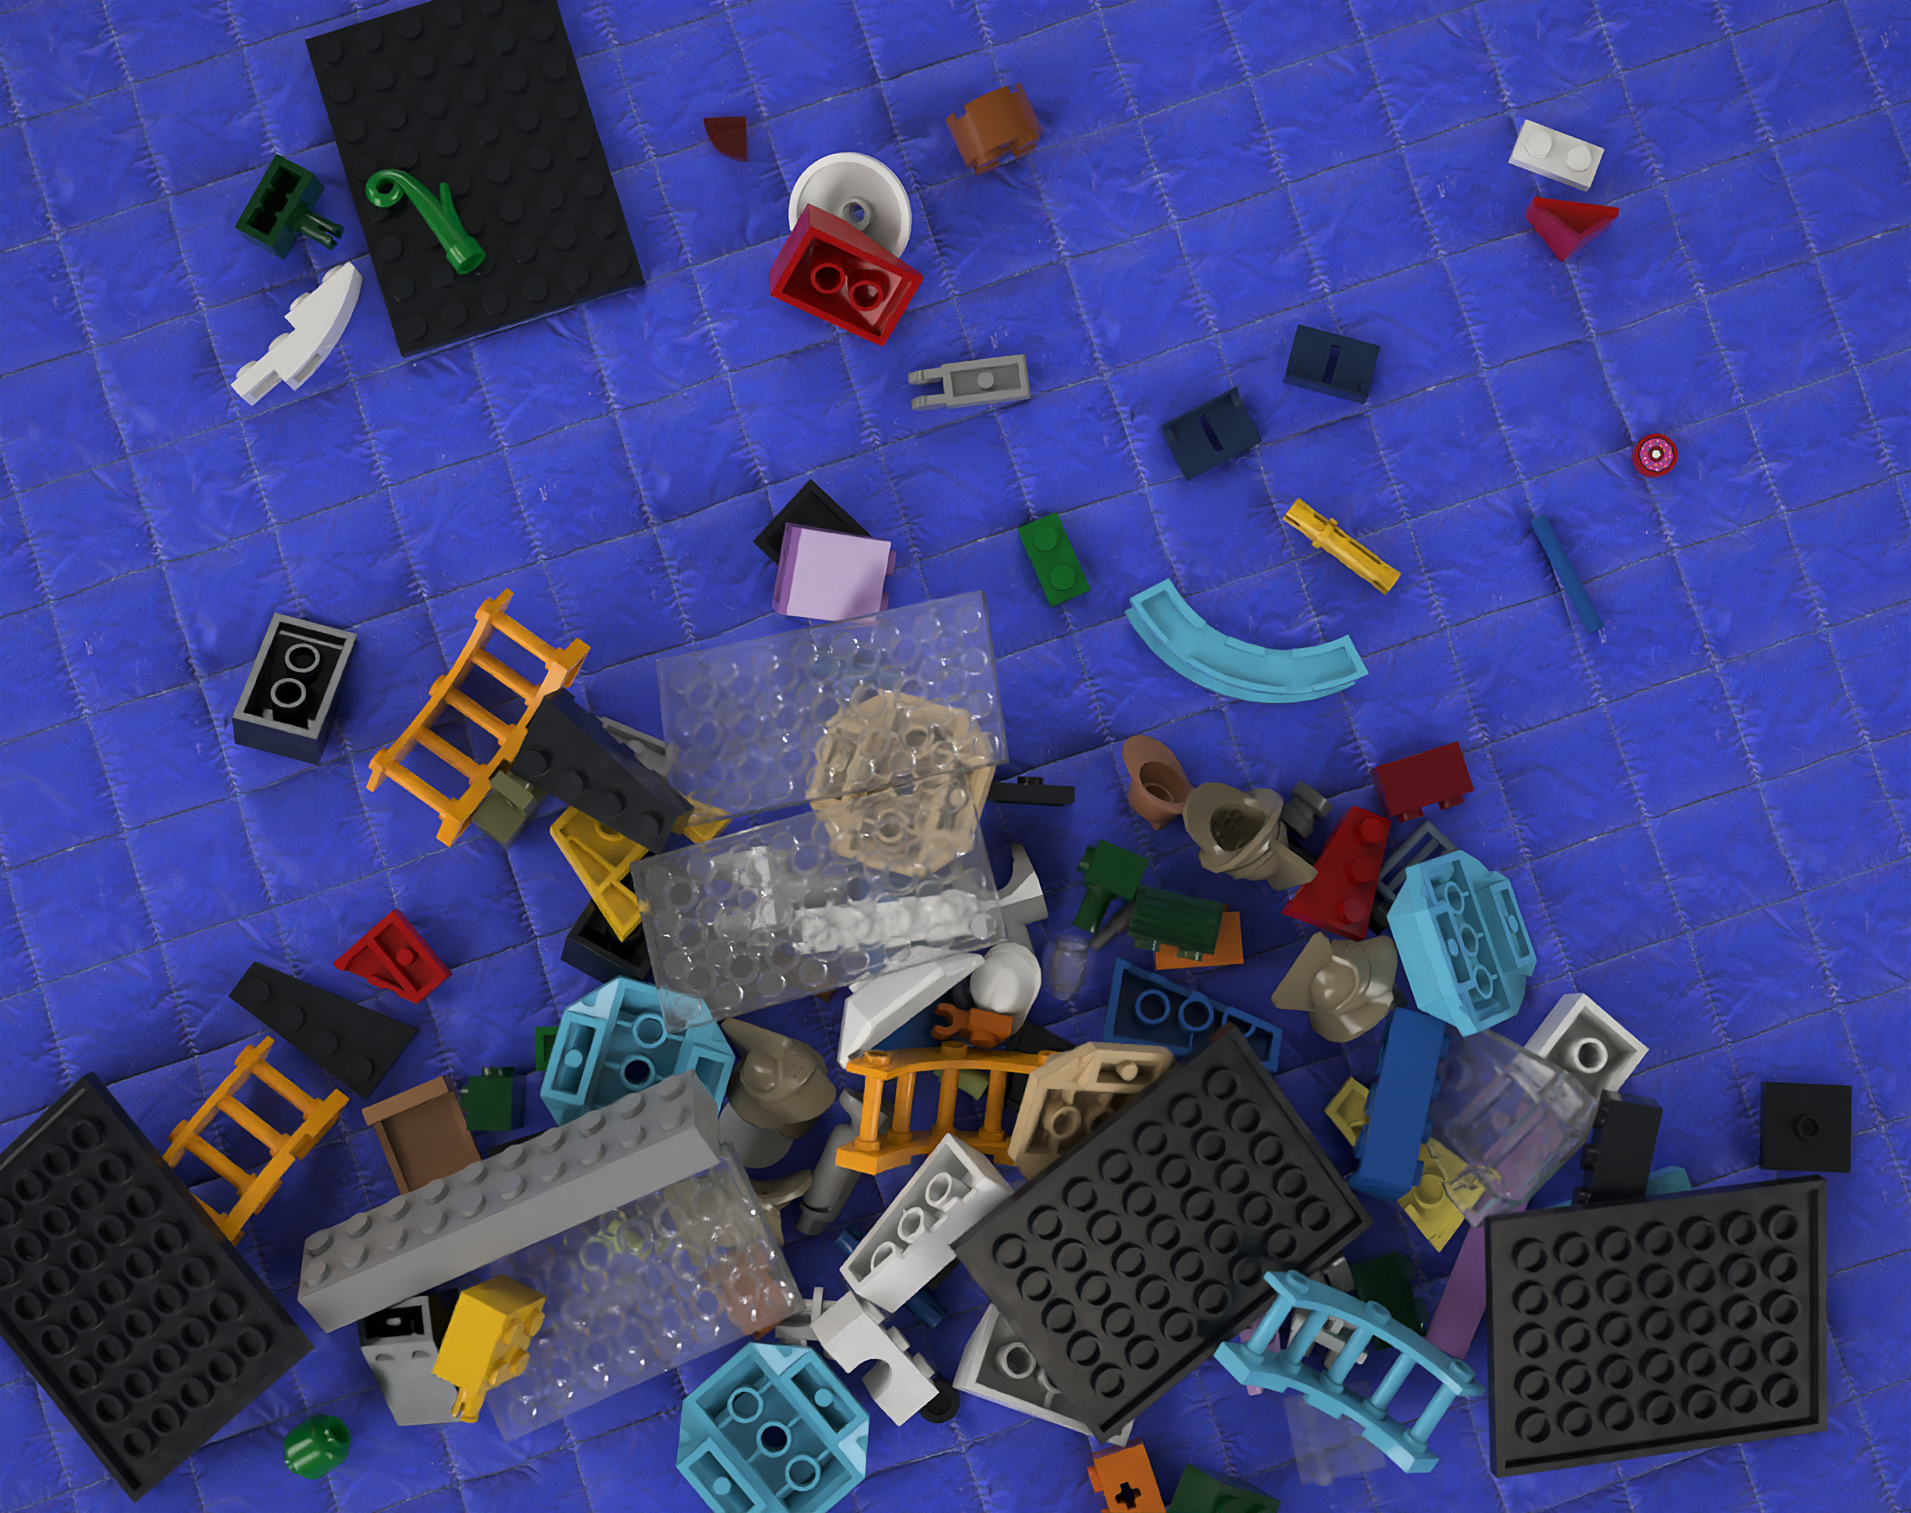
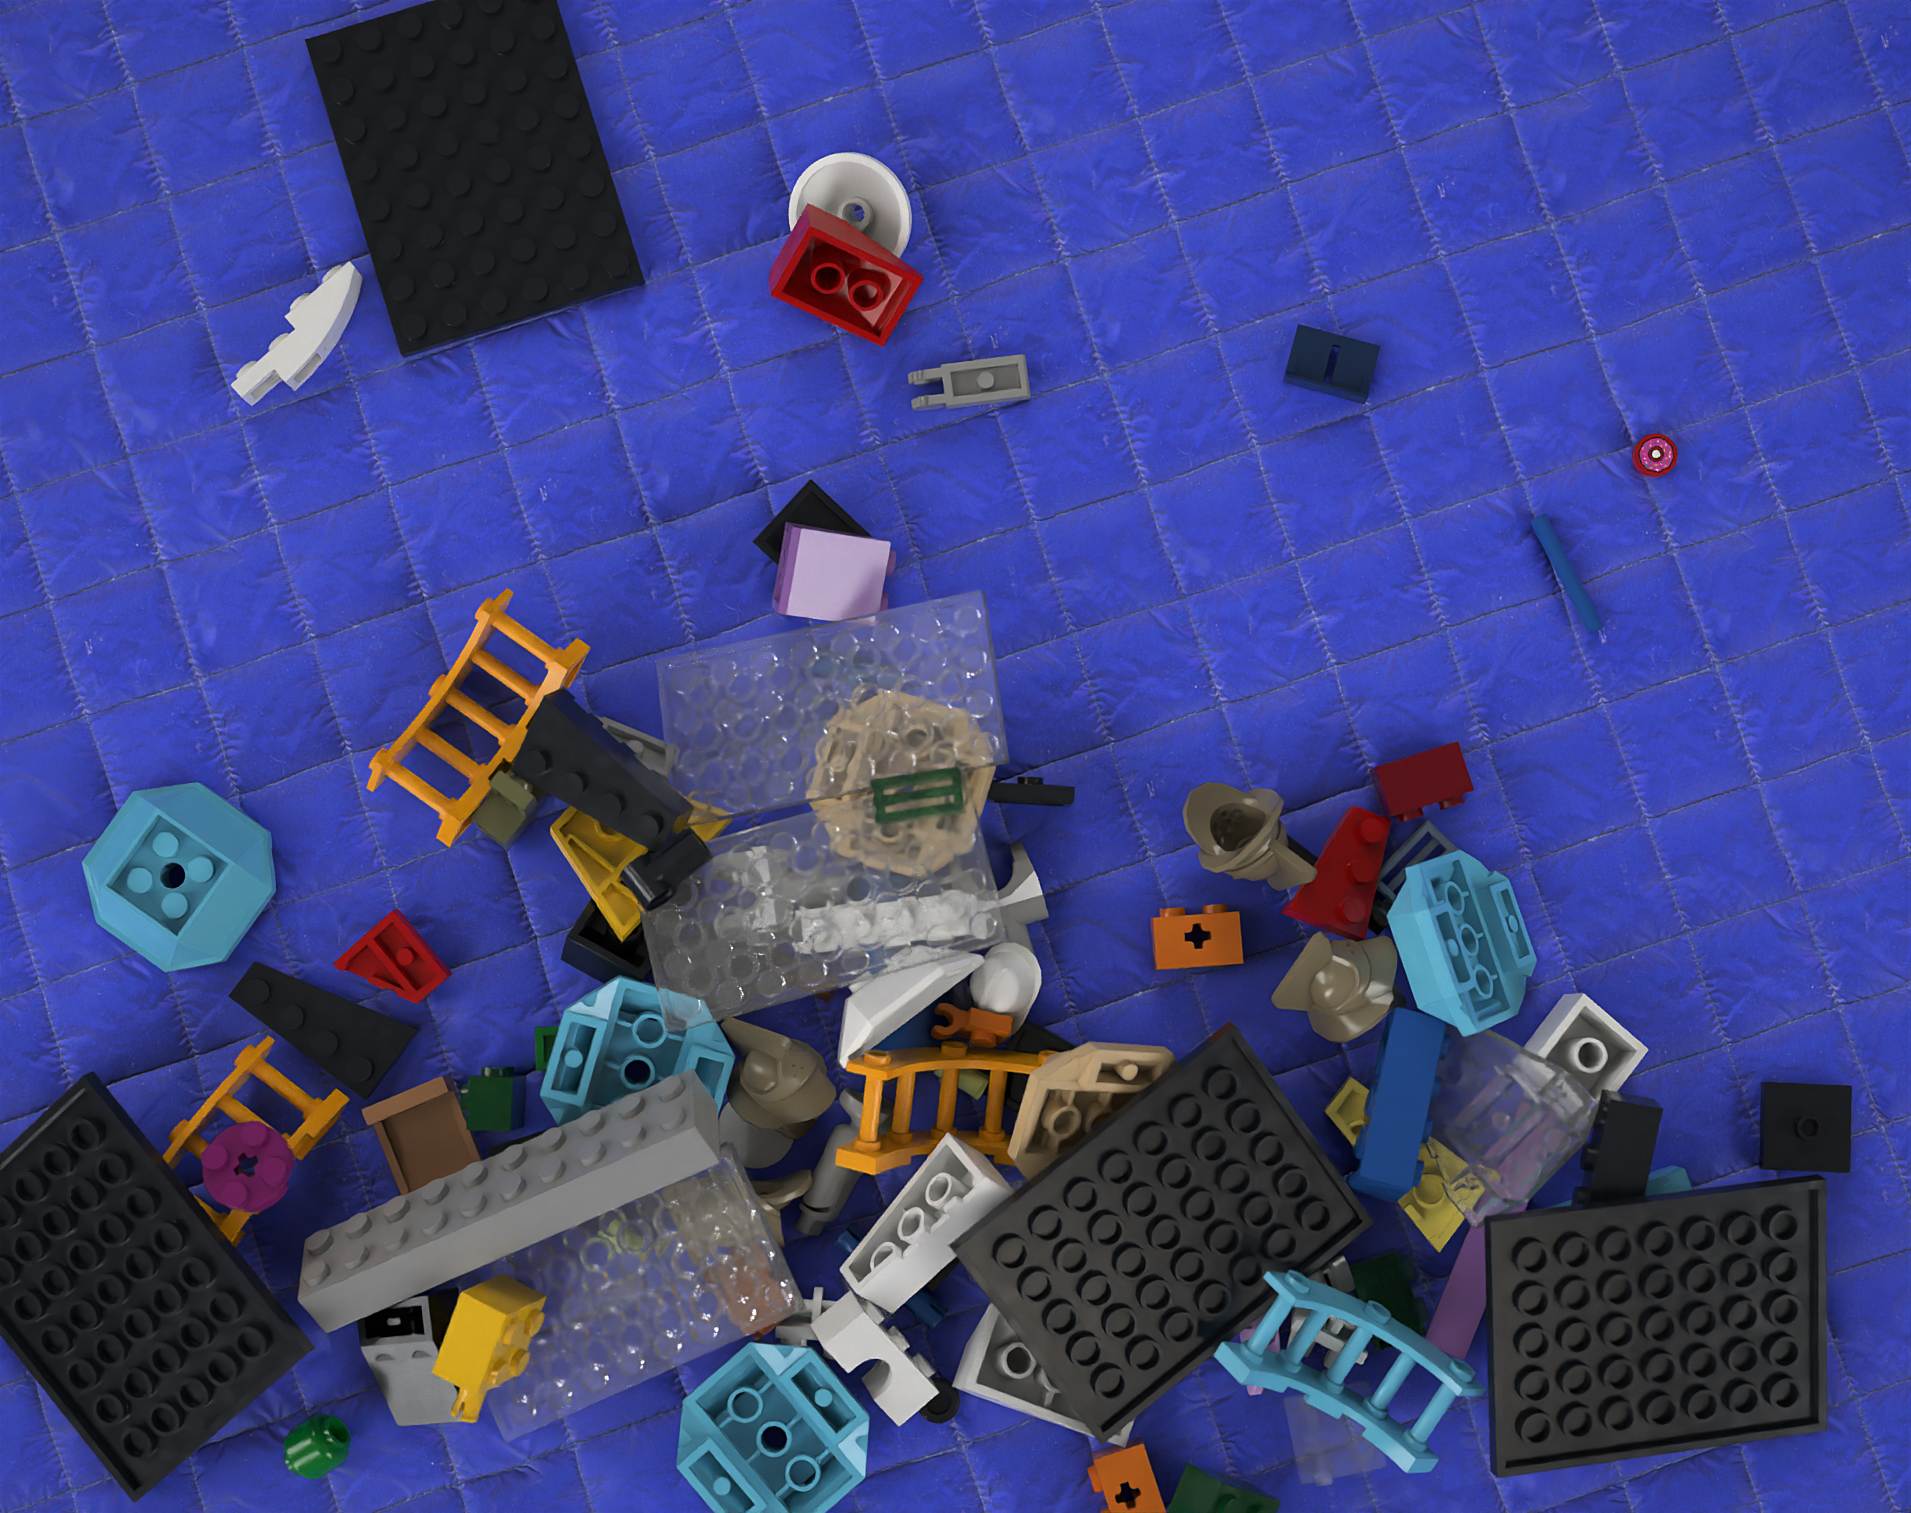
black slope [232,612,358,765] -> none
dark green brick [234,154,344,260] -> none
green plant [365,168,486,274] -> none
clear red tile [704,116,748,162] -> none
dark orange brick [945,83,1043,176] -> none
green plate [1017,512,1091,608] -> none
clear head [1041,934,1099,1001] -> none
dark green brick [1072,839,1149,935] -> none
flat silver pin [1087,888,1156,953] -> none
blue wedge [1101,957,1283,1076] -> none
nougat piece [1122,735,1194,830] -> none
medium azure fence [1124,578,1369,704] -> none
clear green brick [1125,885,1225,962] -> none
dark blue piece [1159,386,1262,481] -> none
dark grey wheel [1279,781,1333,841] -> none
yellow pin [1282,497,1401,595] -> none
white plate [1508,119,1605,192] -> none
red slope [1525,197,1619,262] -> none
none -> medium azure piece [82,782,276,972]
none -> magenta plate [201,1121,295,1213]
none -> black piece [620,826,714,912]
none -> clear green tile [871,766,966,826]

